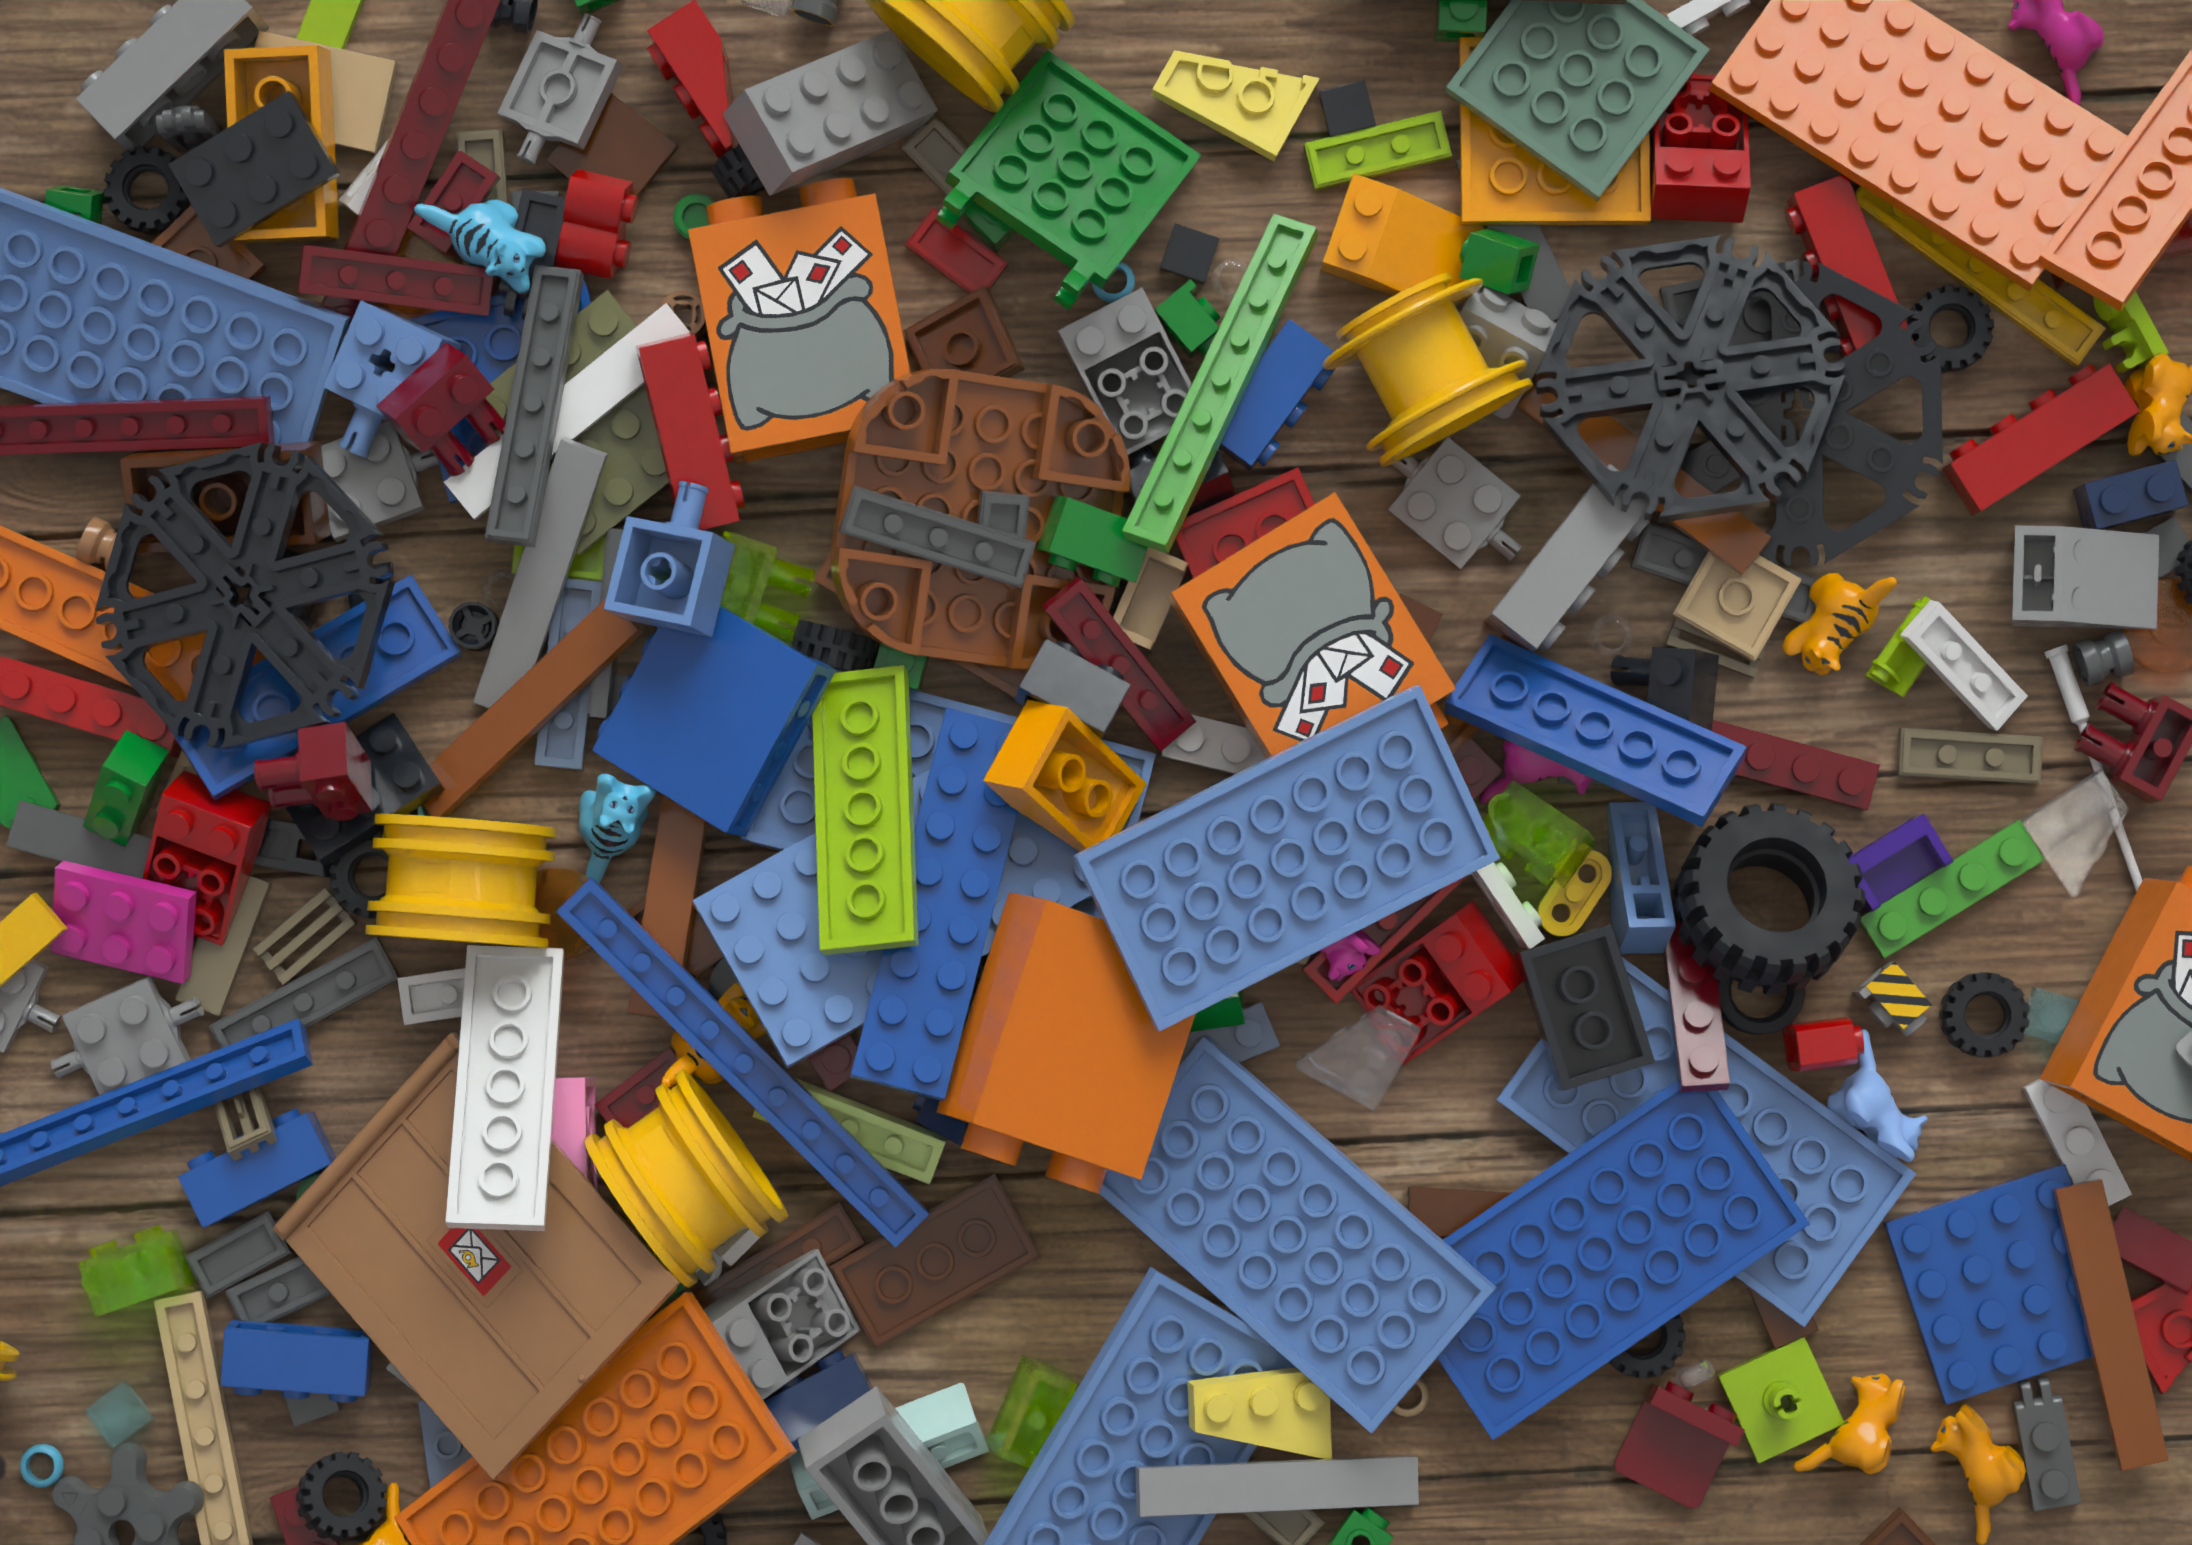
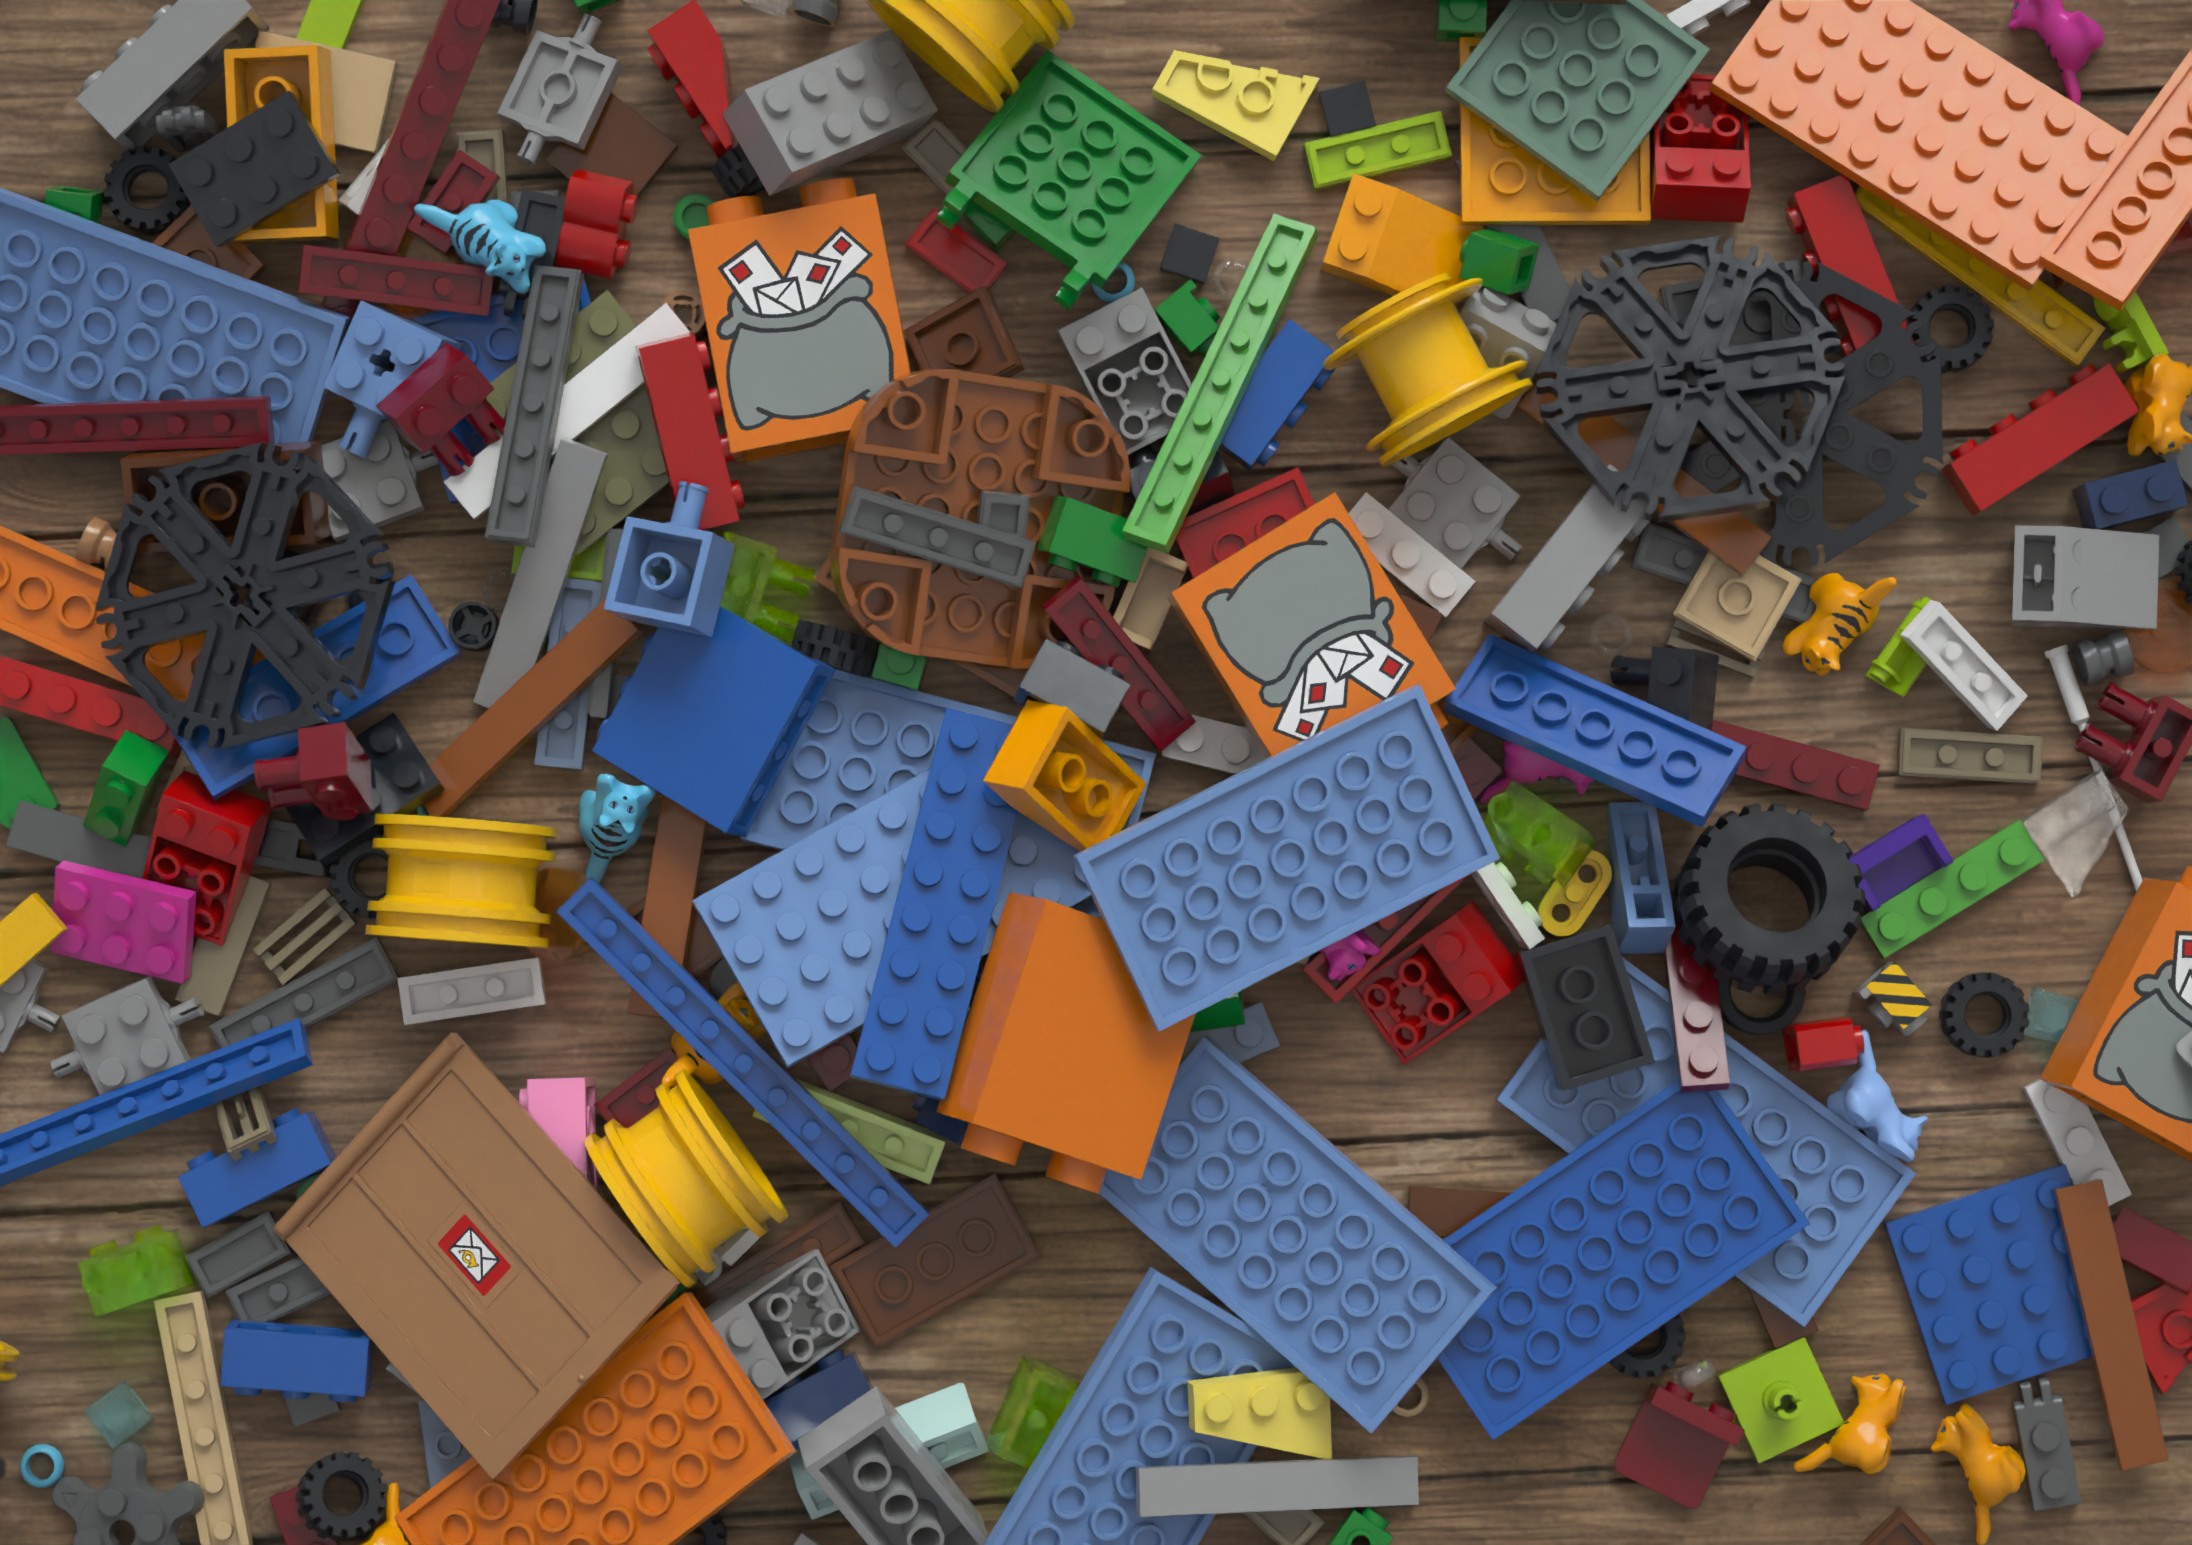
white plate [446,945,565,1231] -> none
lime plate [812,665,919,955] -> none
clear wing [1295,1005,1421,1111] -> none
none -> white plate [1348,492,1475,619]

